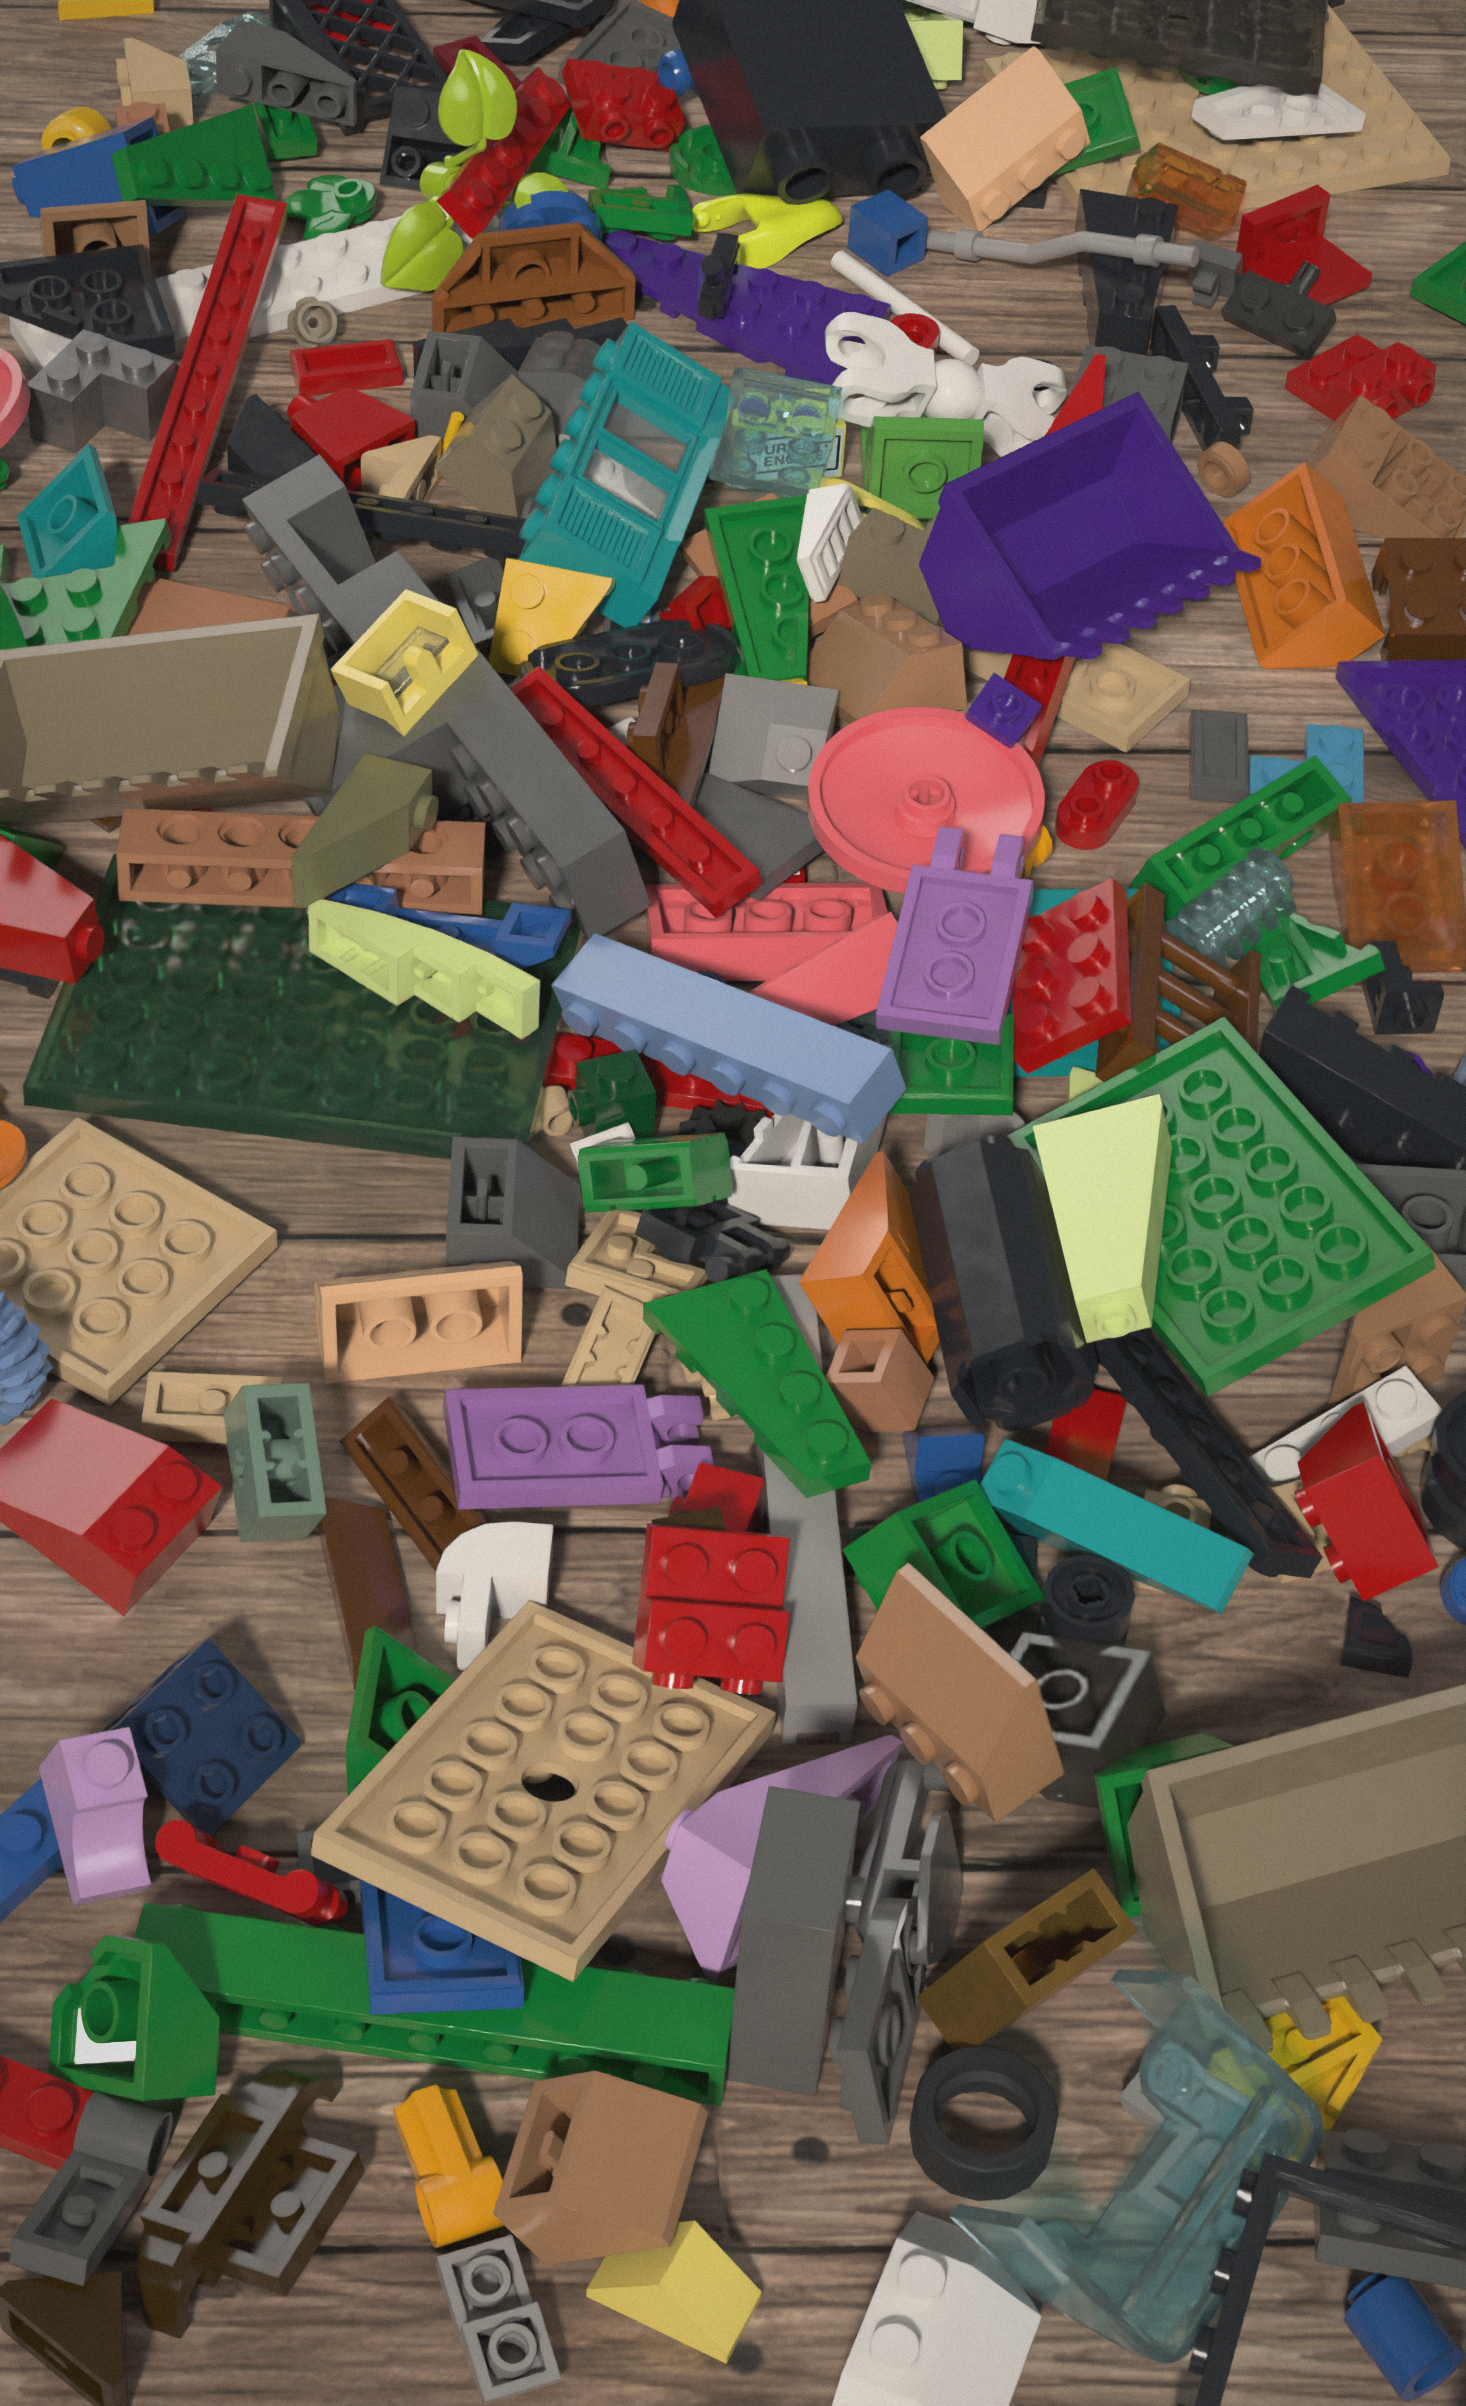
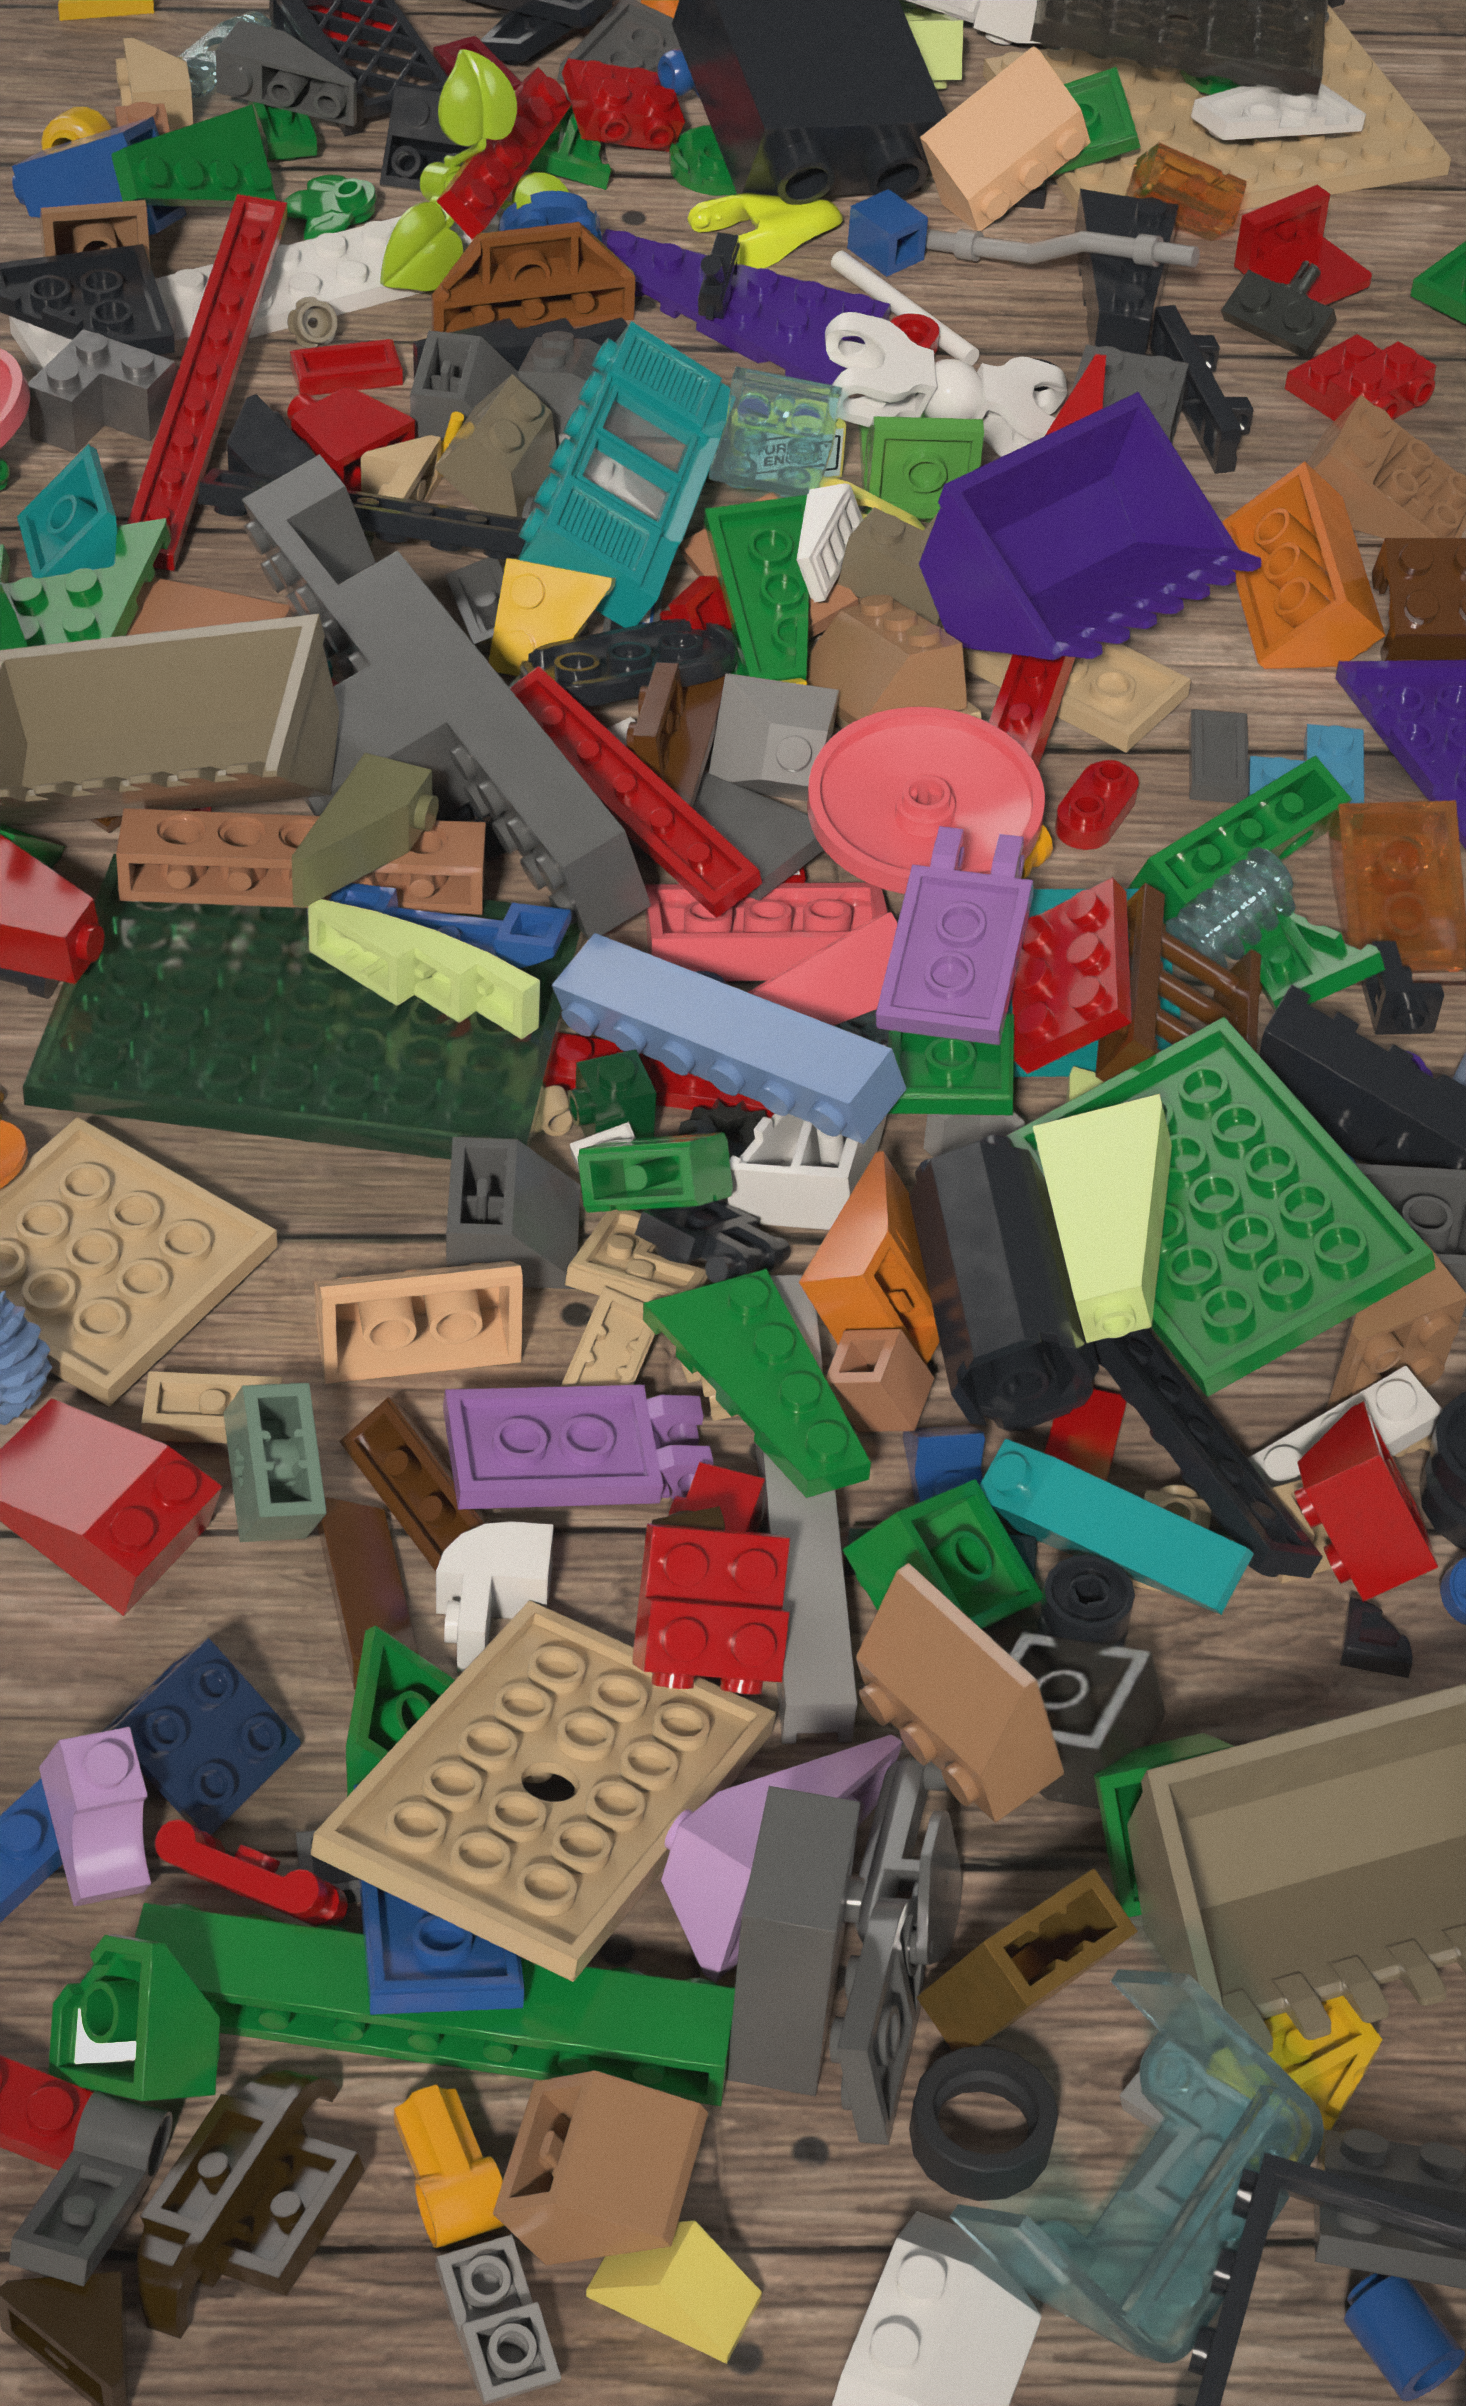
light yellow window [330,589,479,736] -> none
green wing [587,185,694,240] -> none
dark purple bracket [965,673,1042,748] -> none
dark grey tile [1188,240,1243,310] -> none
medium nougat tile [1197,442,1250,498] -> none

